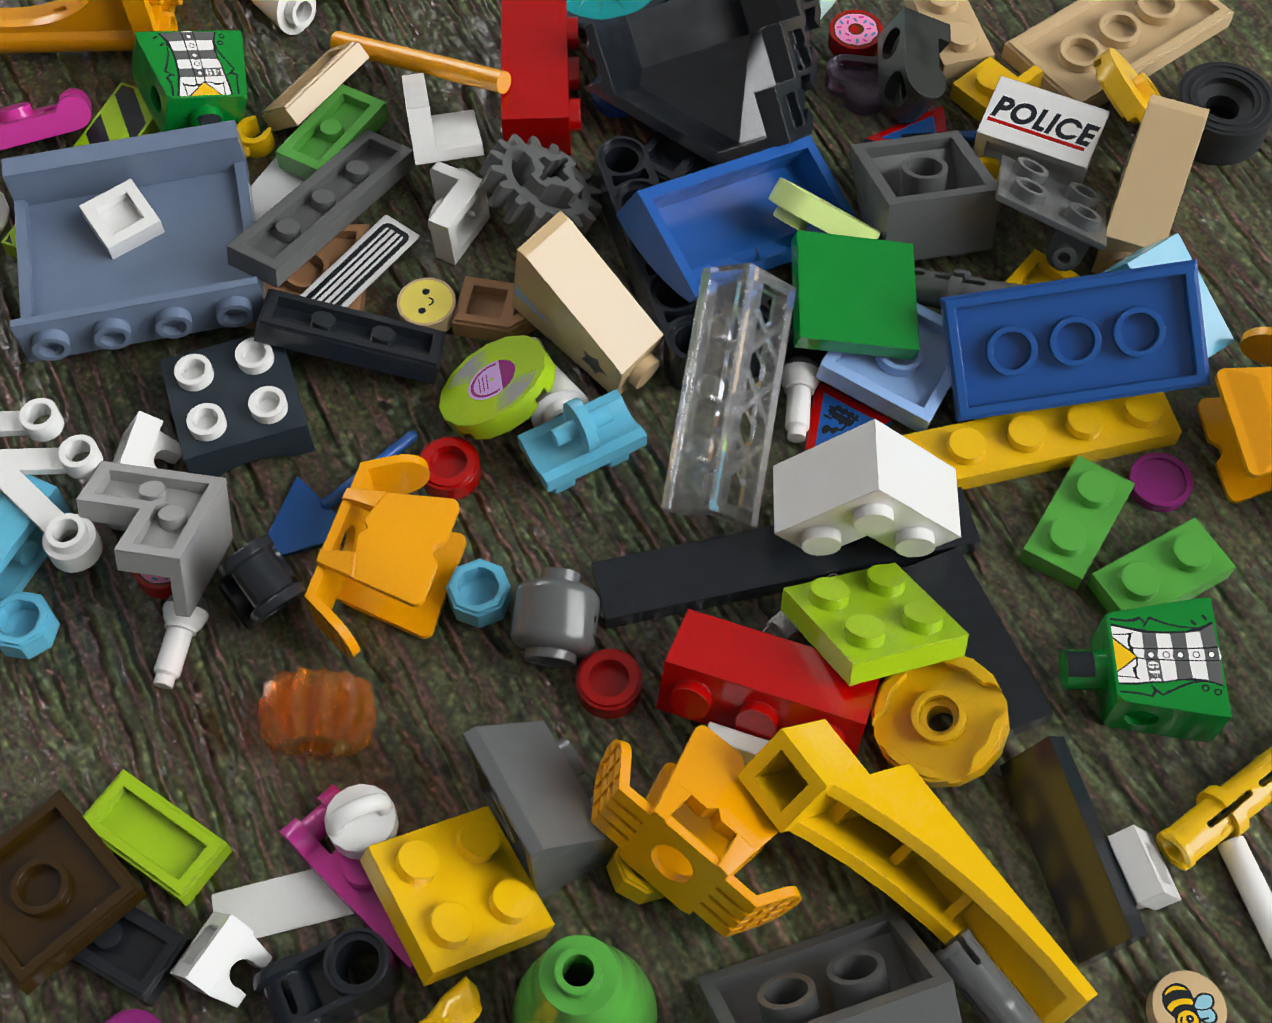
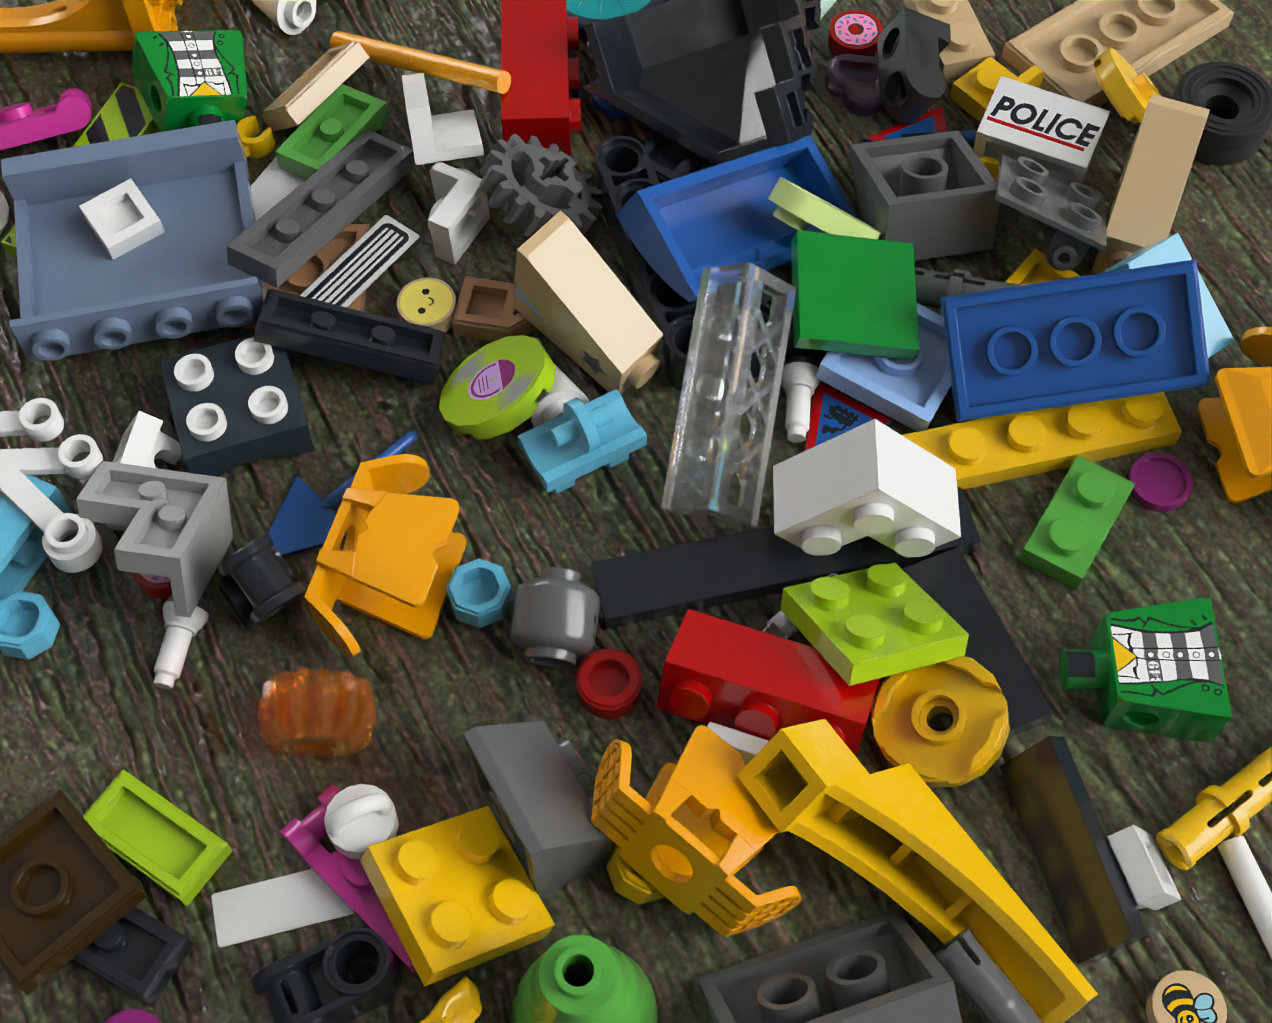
white tile [169,912,273,1008] -> none
red tile [419,437,481,500] -> none
bright green plate [1086,518,1236,613] -> none

